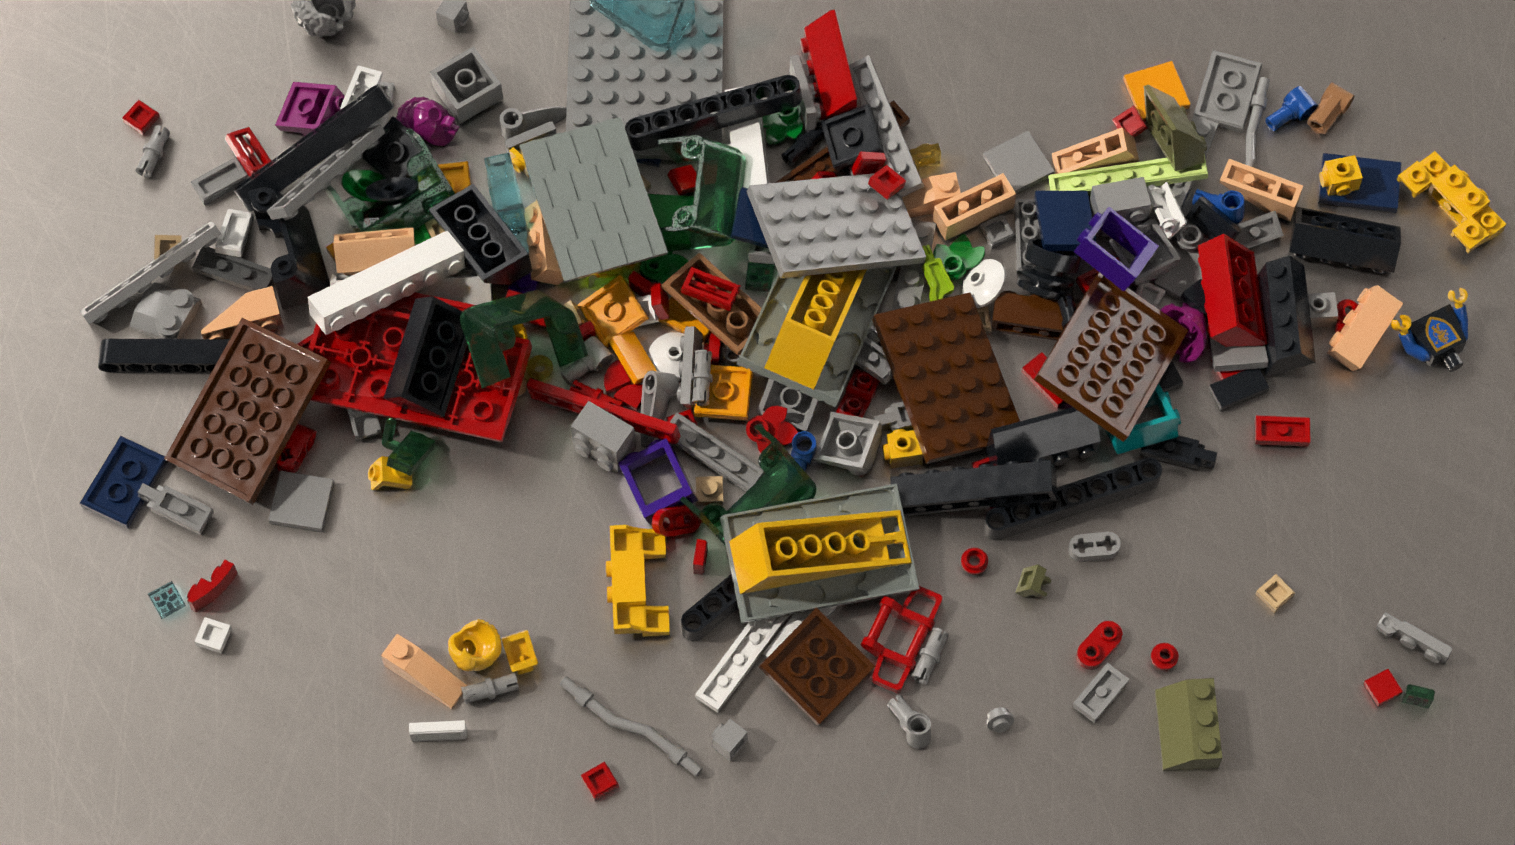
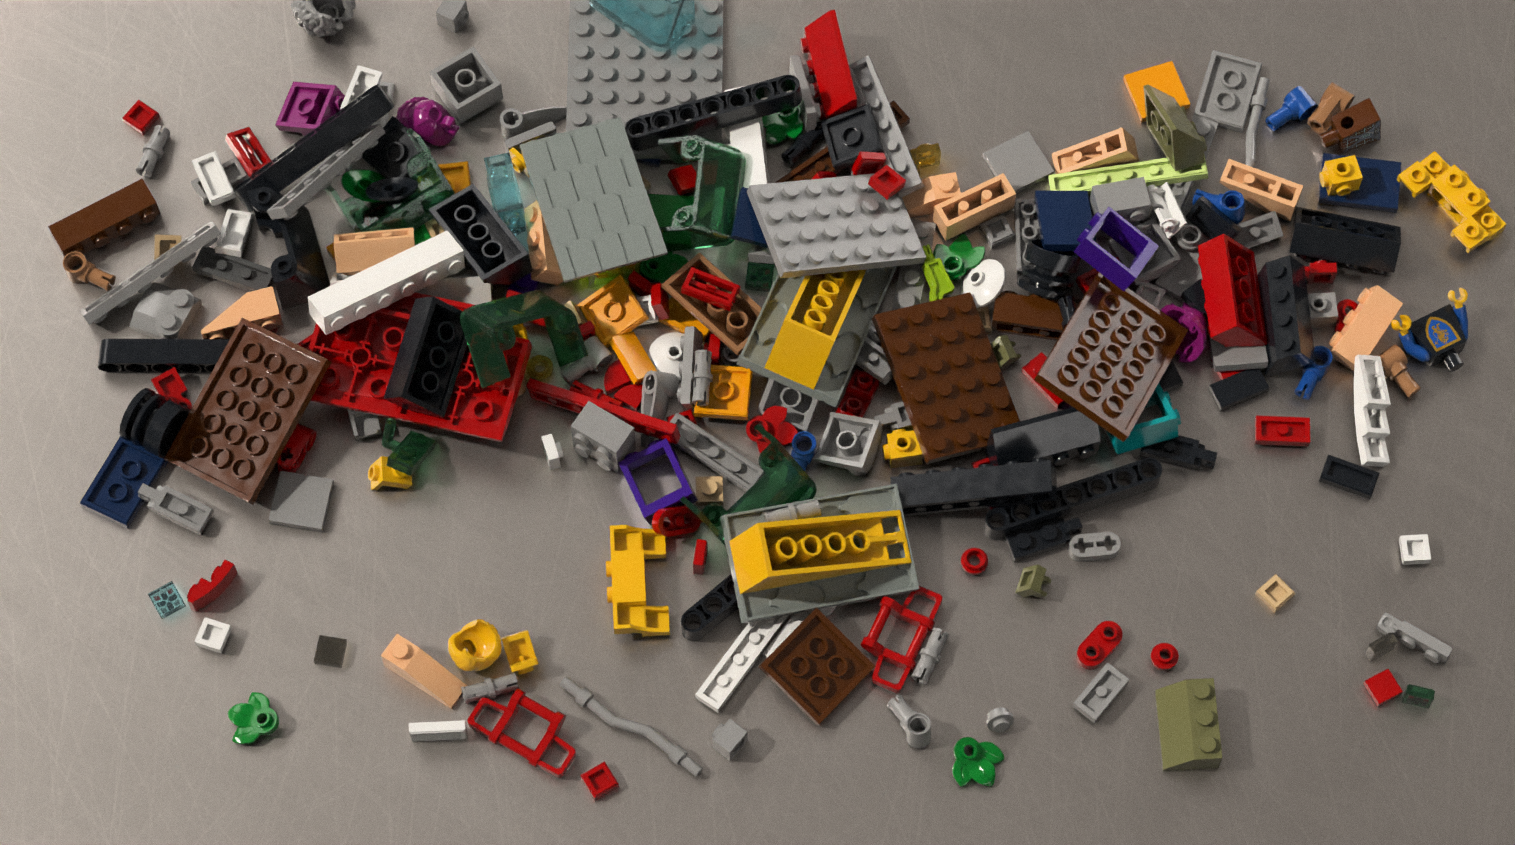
red tile [1112,106,1148,138] -> none
none -> reddish brown brick [48,179,161,257]
none -> medium nougat pin [63,251,116,291]
none -> black wheel [119,388,189,458]
none -> red plate [151,367,192,411]
none -> white tile [192,151,236,207]
none -> green plate [227,692,279,745]
none -> clear smoke tile [314,635,348,668]
none -> red bar [467,688,576,778]
none -> white plate [541,434,564,470]
none -> light grey pin [764,499,821,522]
none -> green plate [952,737,1005,787]
none -> olive tile [991,335,1021,372]
none -> black hinge [1005,517,1083,562]
none -> blue pin [1294,346,1333,400]
none -> red plate [1304,260,1337,284]
none -> reddish brown torso [1319,98,1381,153]
none -> black tile [1319,455,1380,499]
none -> white slope [1354,354,1391,467]
none -> clear smoke tile [1365,632,1398,662]
none -> medium nougat pin [1378,345,1421,398]
none -> white plate [1399,534,1431,565]

